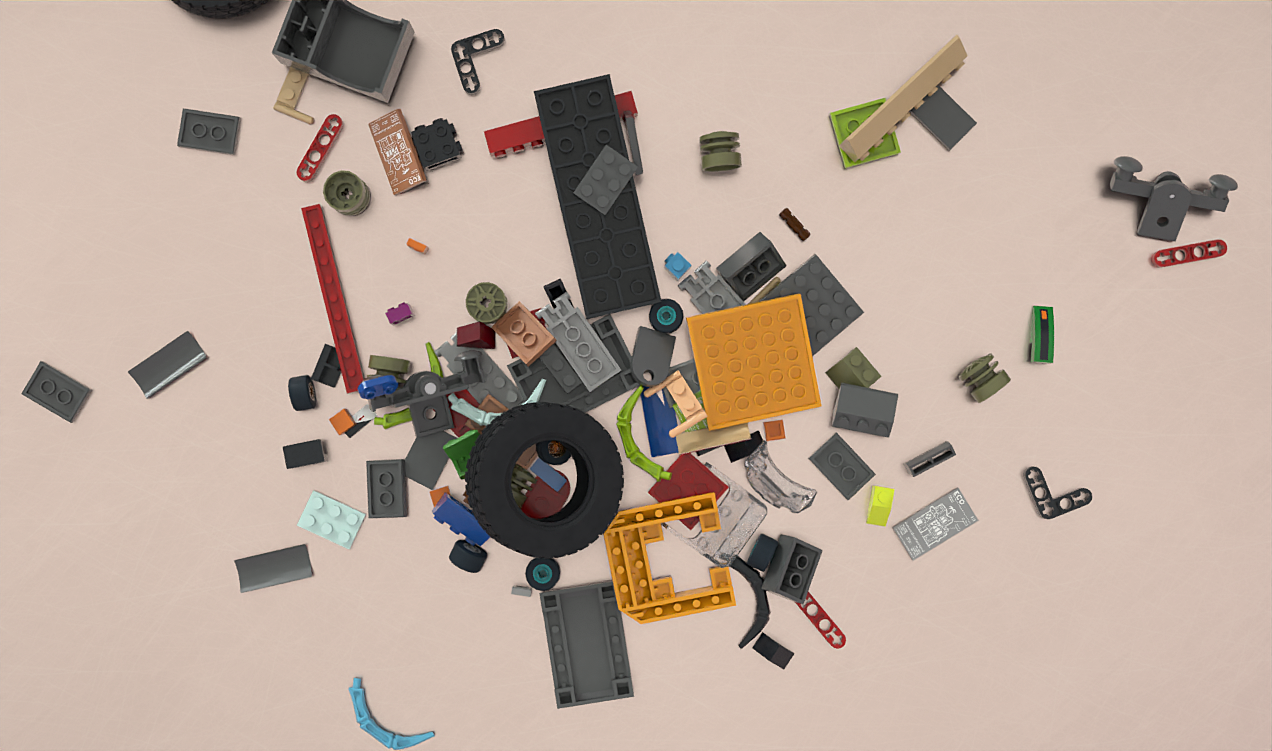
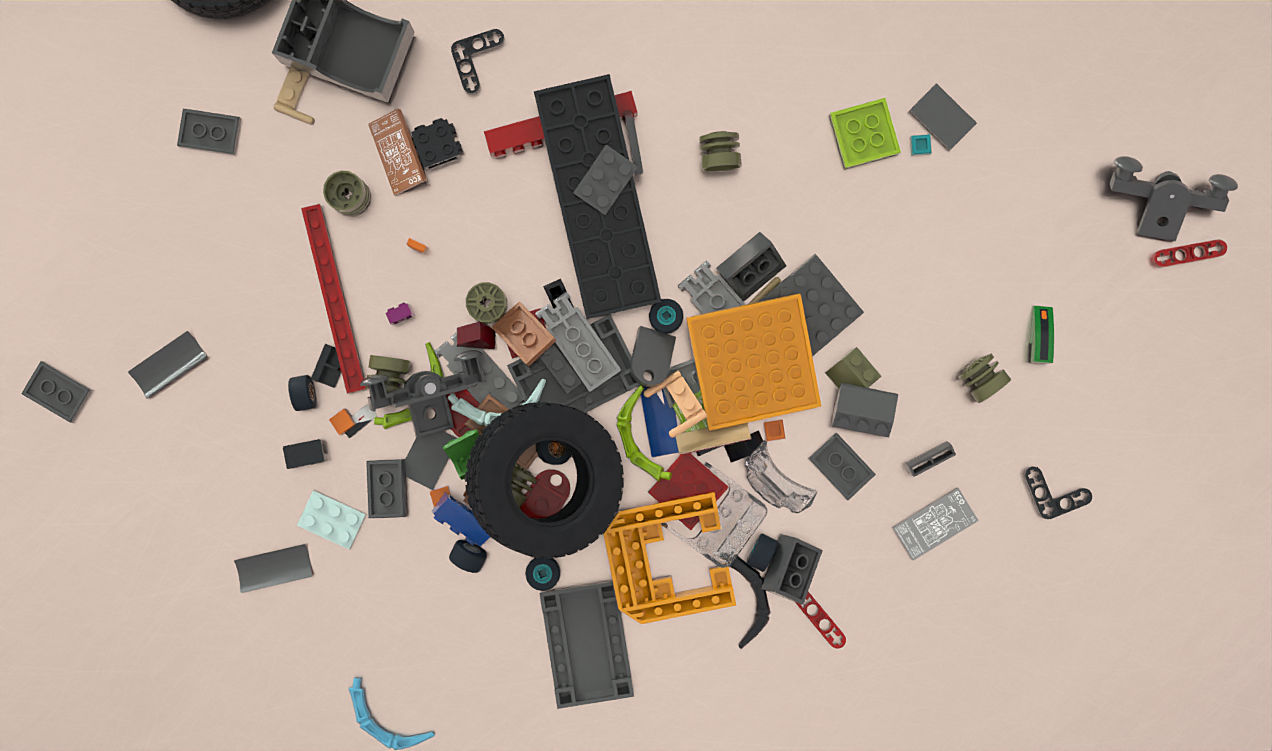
red beam [296,114,343,182] -> none
blue plate [358,375,398,399] -> none
light grey tile [511,585,532,597] -> none
medium blue sticker [530,458,567,492] -> none
dark azure brick [664,252,692,281] -> none
black slope [752,632,795,669] -> none
reddish brown axle [779,208,811,241] -> none
tan slope [839,35,968,162] -> none
neon yellow slope [866,485,895,527] -> none
none -> teal tile [910,134,932,156]

